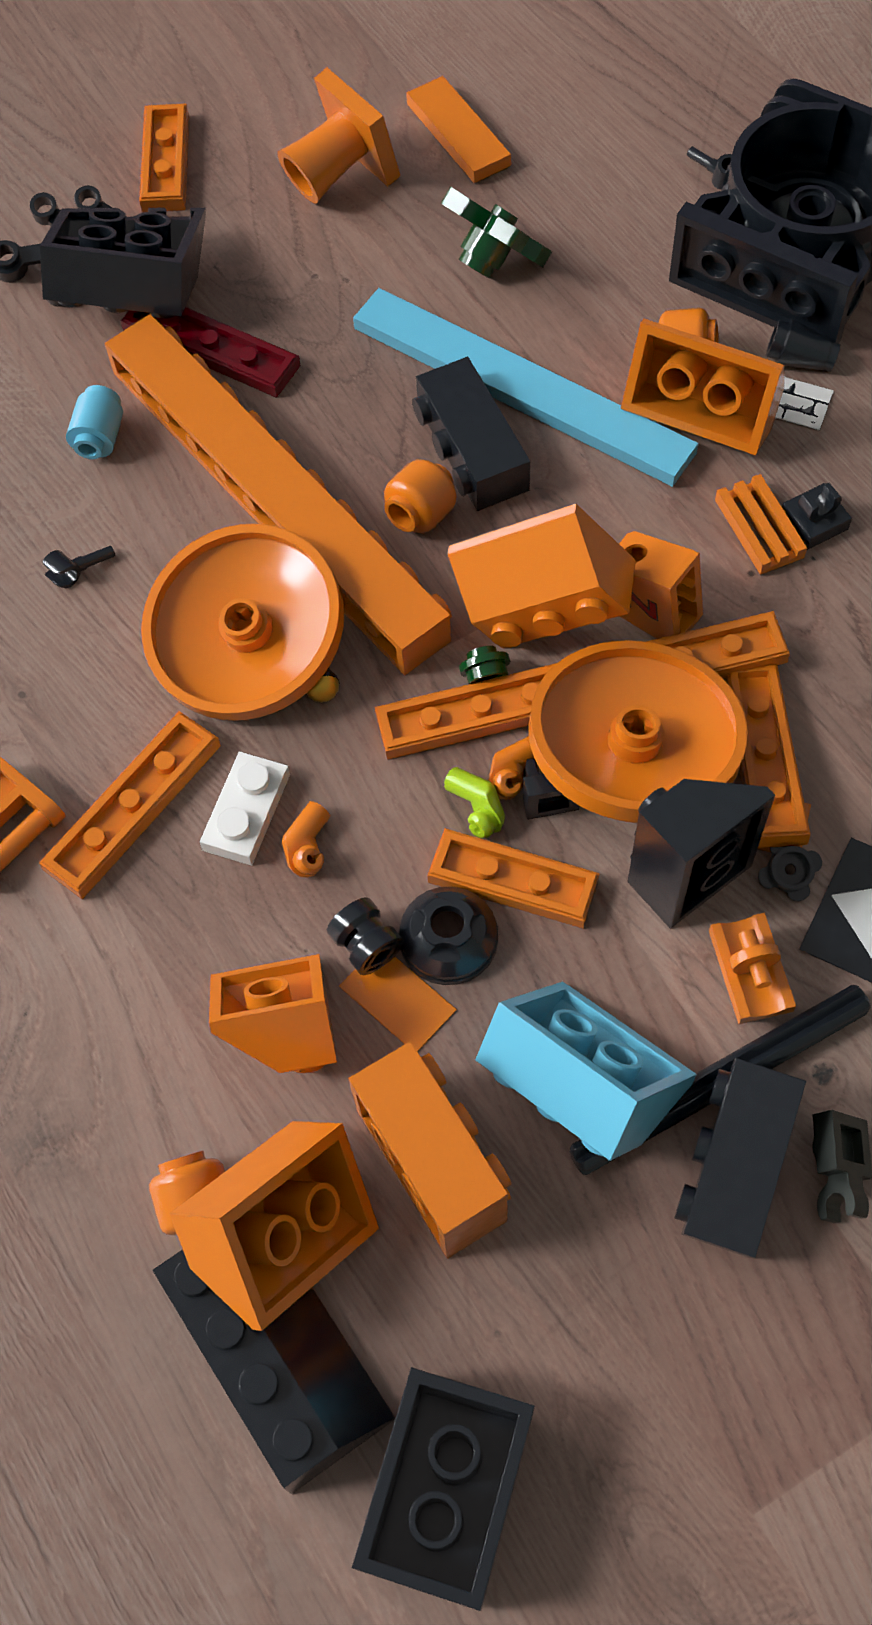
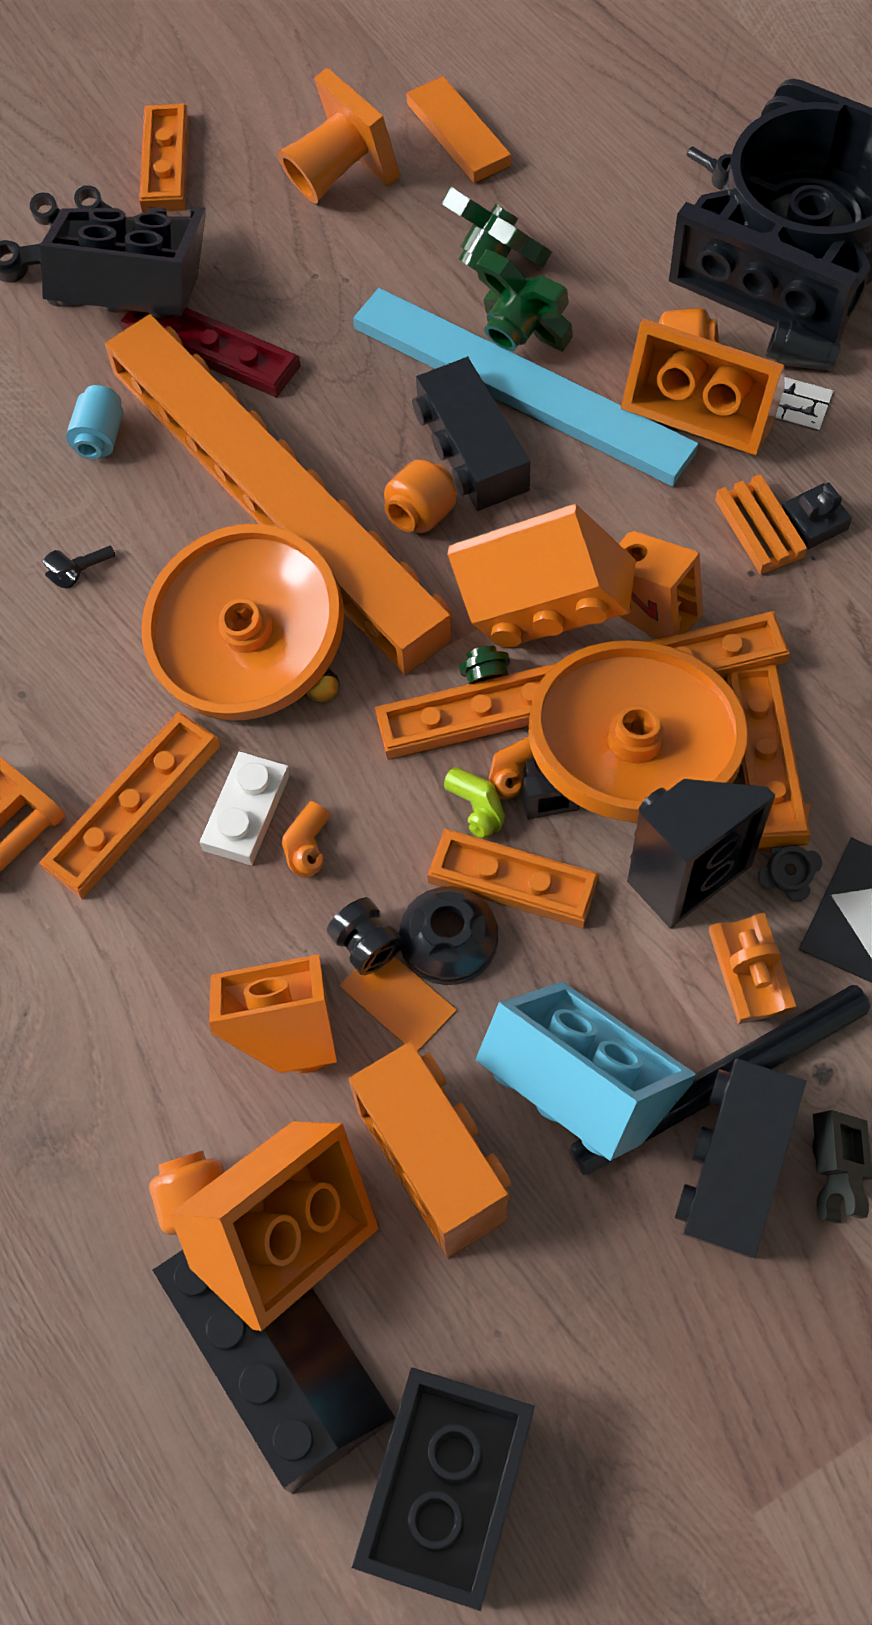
none -> dark green plant [476,249,573,352]

